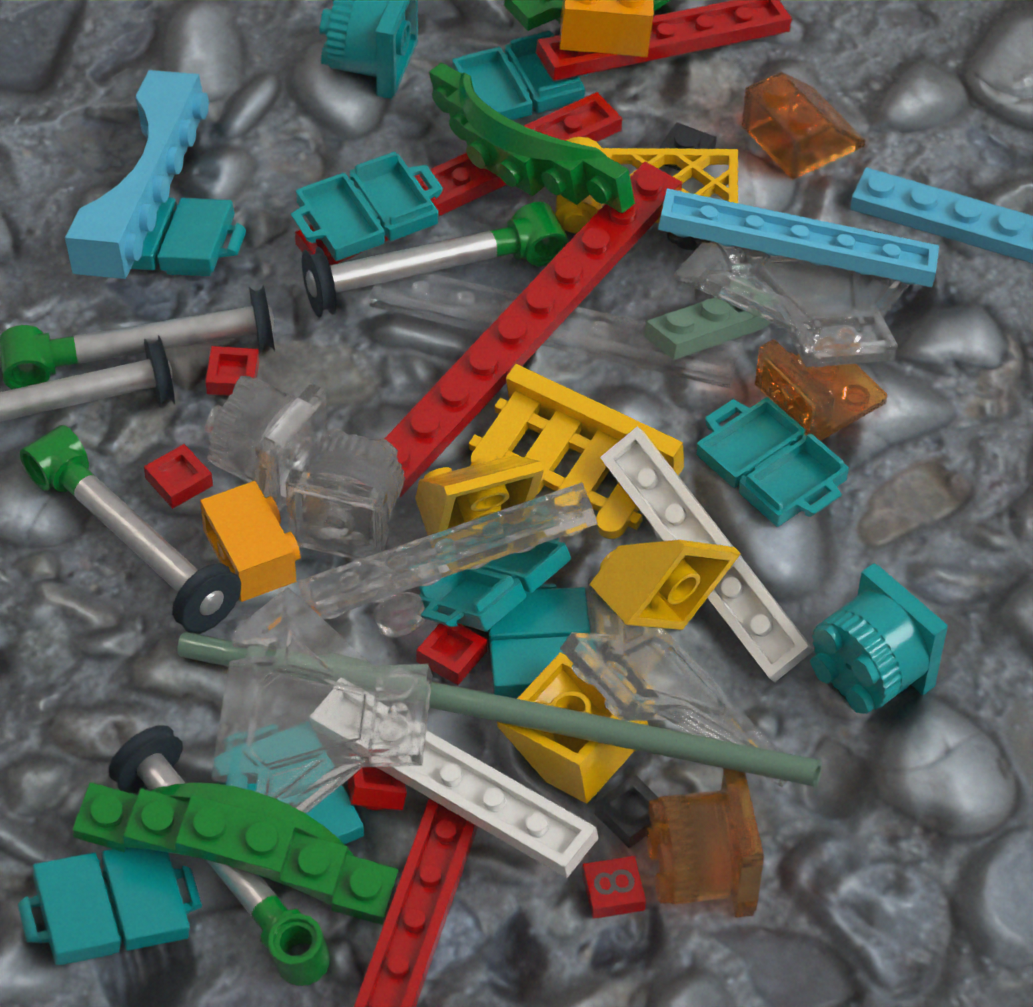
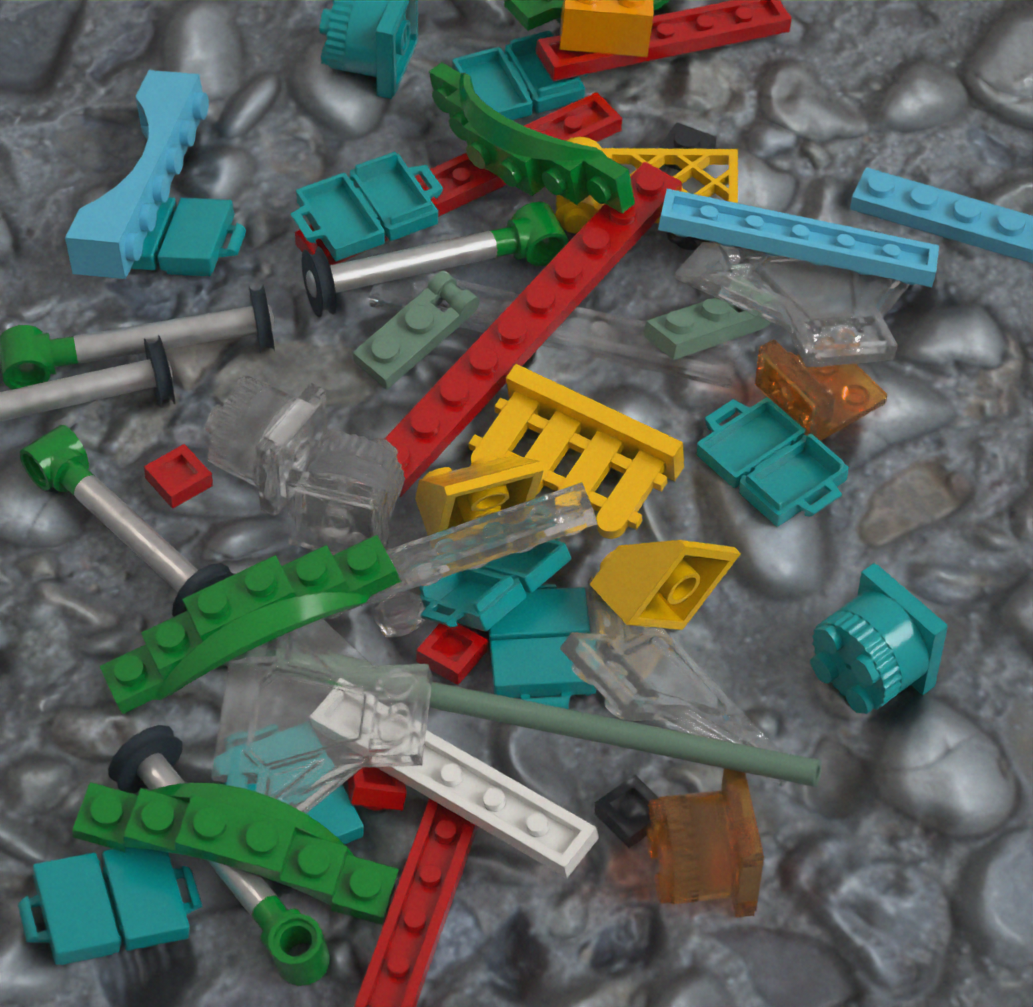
light orange brick [200,481,301,602] -> none
red plate [205,346,259,397] -> none
yellow slope [497,652,648,804] -> none
red tile [582,856,646,919] -> none
white plate [600,426,814,682] -> none
clear orange slope [741,71,866,180] -> none
none -> green piece [100,535,401,714]
none -> sand green plate [353,270,480,390]

